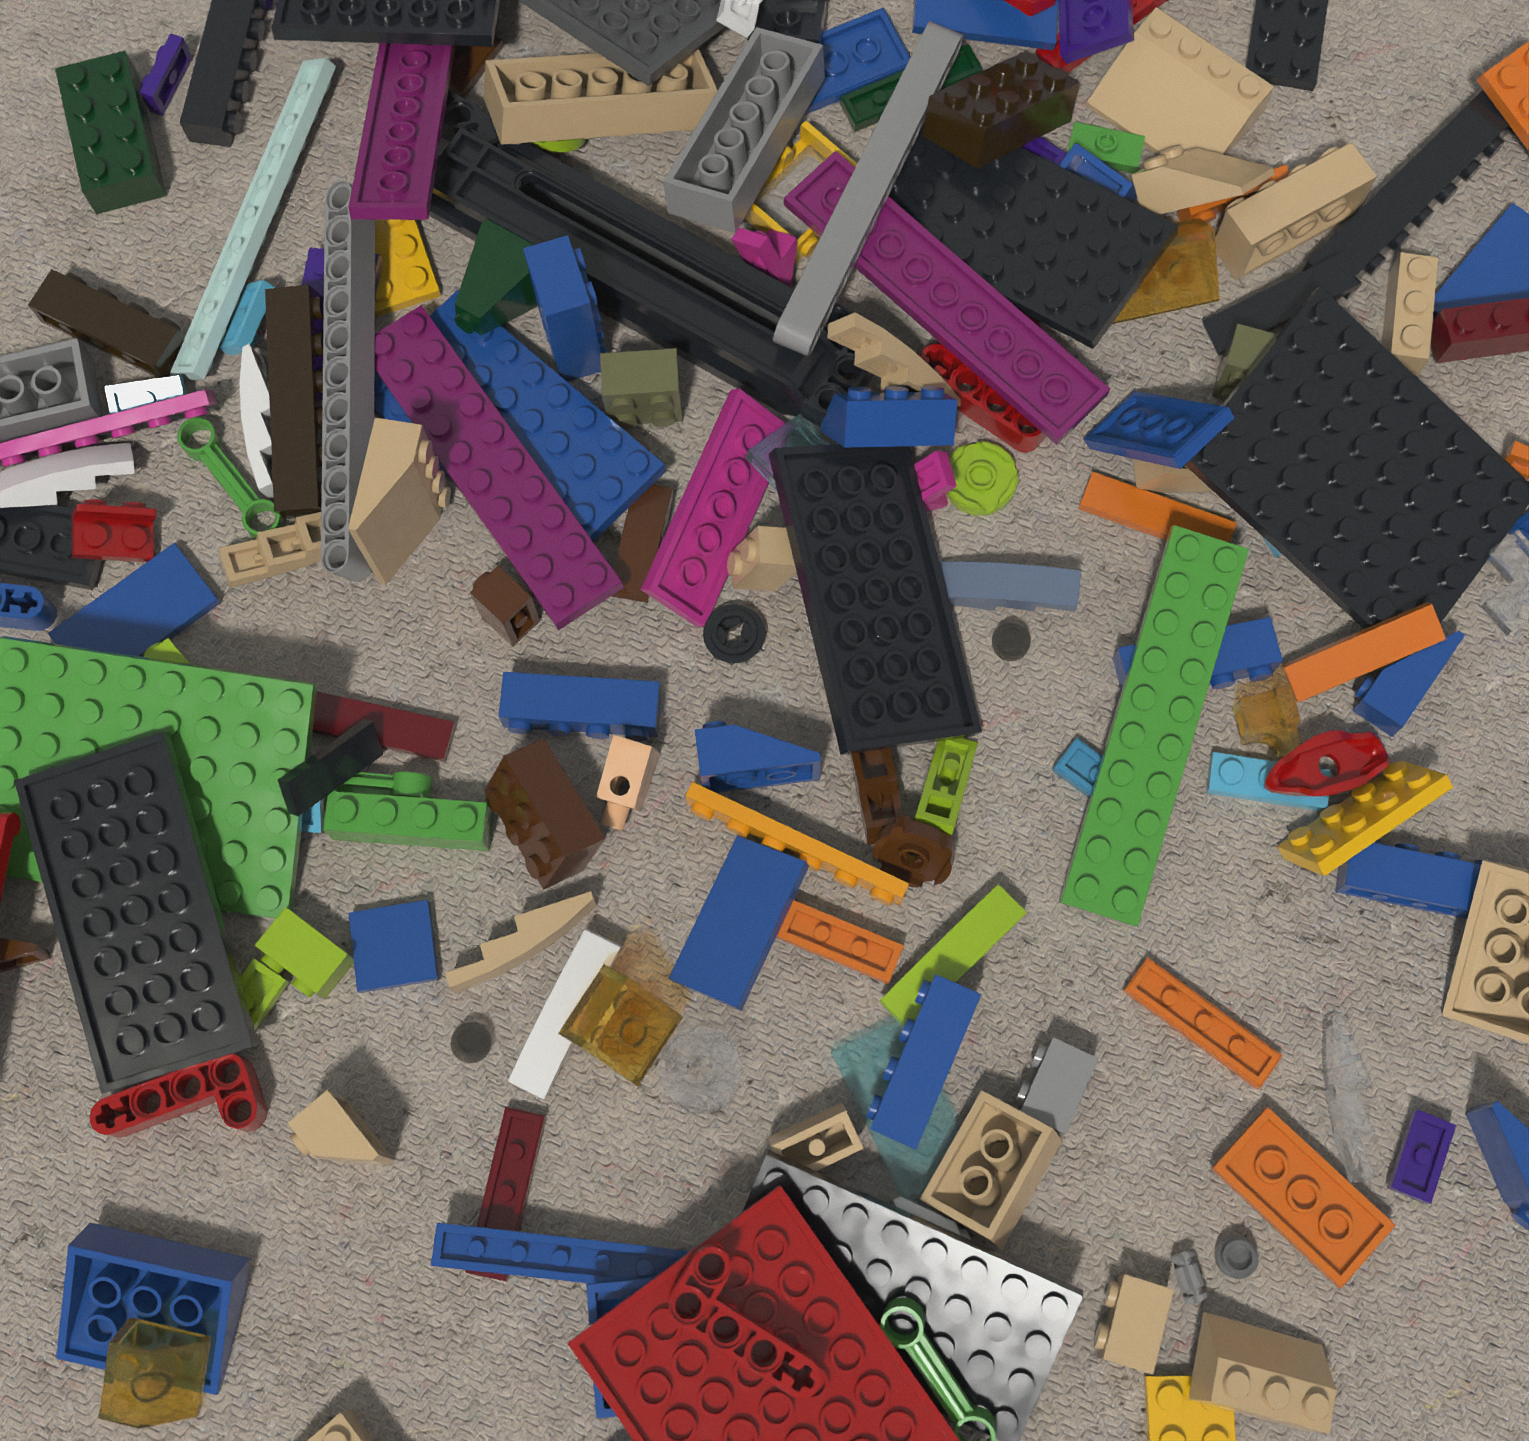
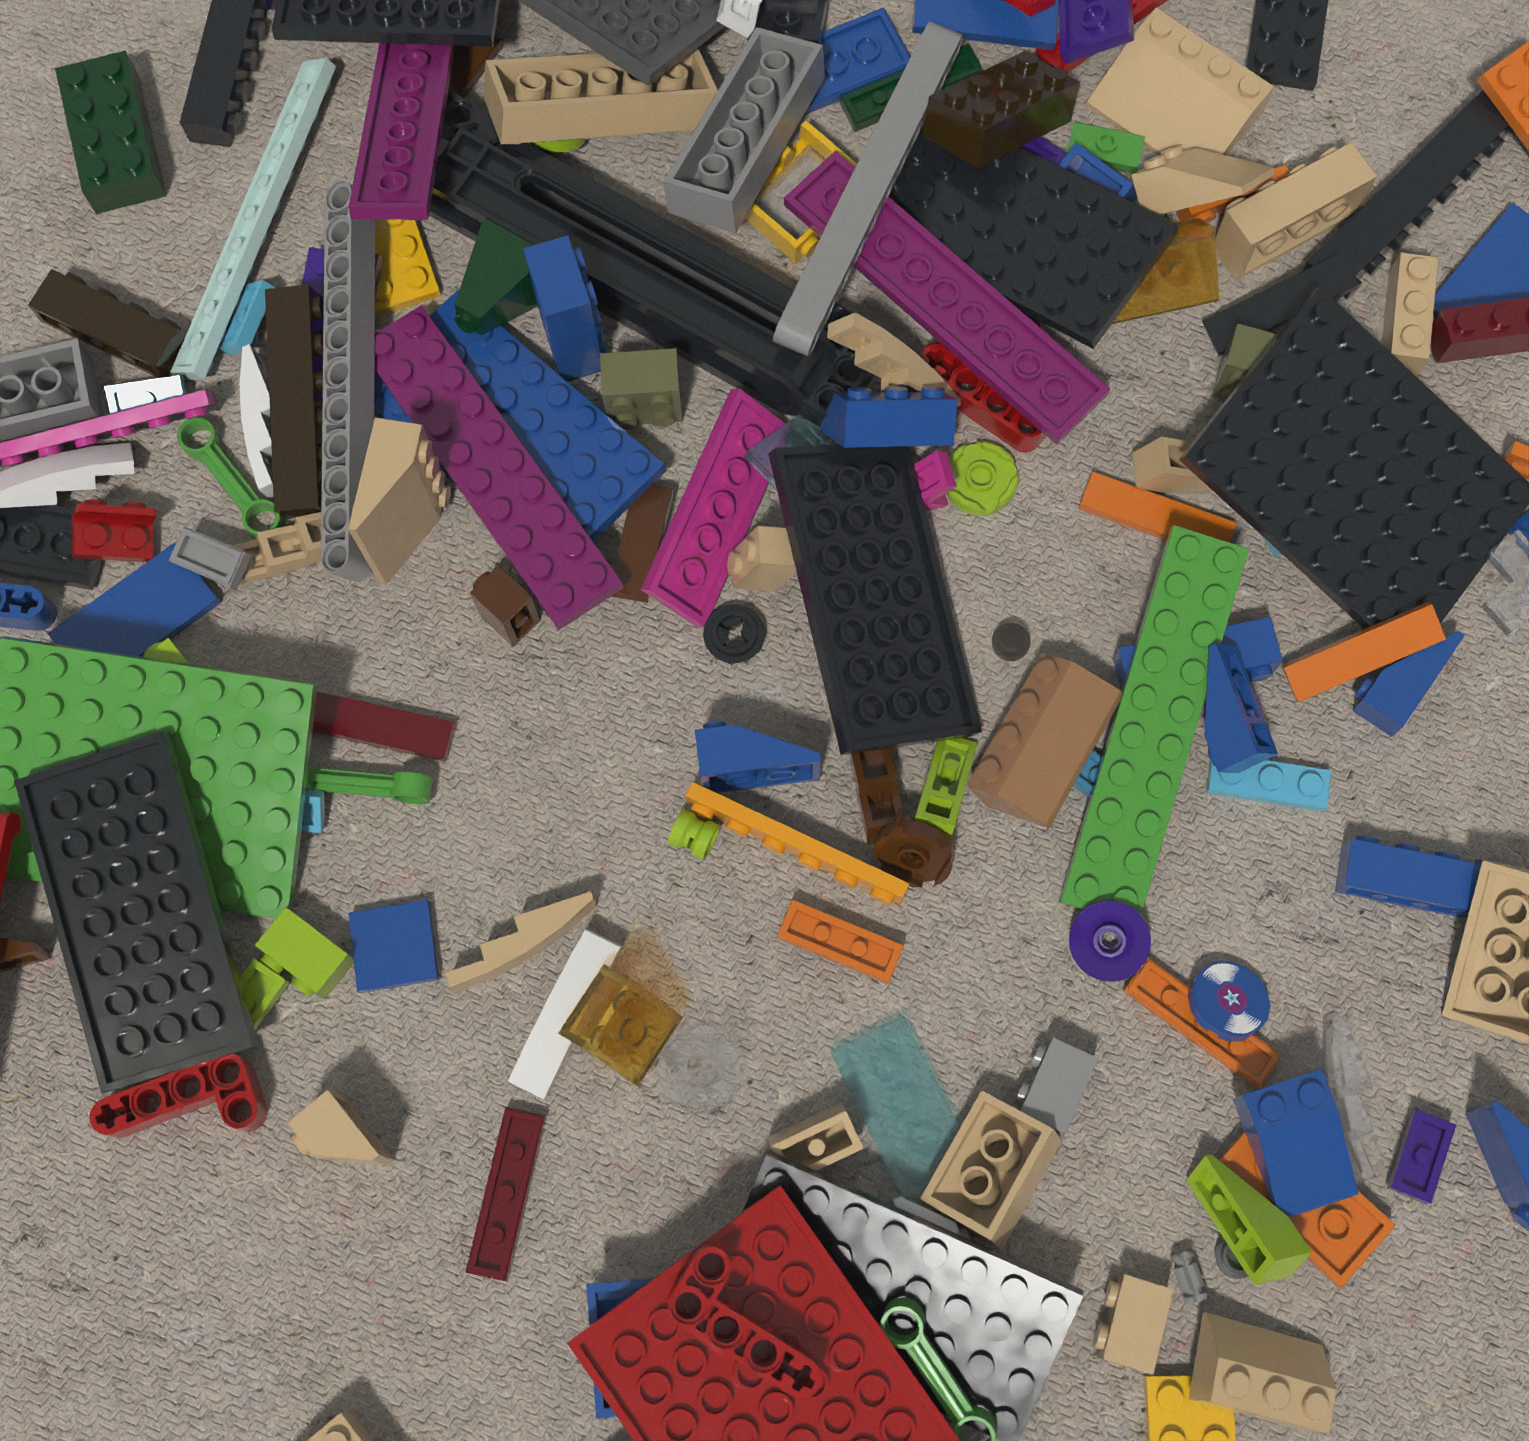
blue slope [56,1223,250,1395] -> none
clear yellow slope [98,1317,211,1429] -> none
dark purple plate [140,33,193,116] -> none
black tile [278,719,383,816] -> none
bright green brick [323,791,493,851] -> none
blue plate [431,1223,688,1284] -> none
clear smoke plate [451,1022,492,1064] -> none
reddish brown brick [484,739,605,890] -> none
blue brick [498,672,662,741] -> none
light nougat torso [597,735,661,831] -> none
blue tile [668,835,809,1011] -> none
dark pink slope [731,228,797,288] -> none
blue brick [866,974,982,1150] -> none
lime slope [879,884,1027,1027] -> none
sand blue slope [939,561,1082,612] -> none
blue tile [1084,391,1235,469] -> none
clear yellow brick [1232,684,1301,758] -> none
red piece [1264,730,1391,797] -> none
yellow plate [1277,761,1453,876] -> none
none -> light grey tile [169,526,252,590]
none -> lime wheel [667,808,720,861]
none -> medium nougat slope [967,653,1123,828]
none -> dark purple dish [1069,900,1151,982]
none -> lime slope [1186,1154,1312,1285]
none -> blue tile [1188,961,1271,1041]
none -> blue slope [1204,643,1278,773]
none -> blue slope [1233,1069,1358,1217]

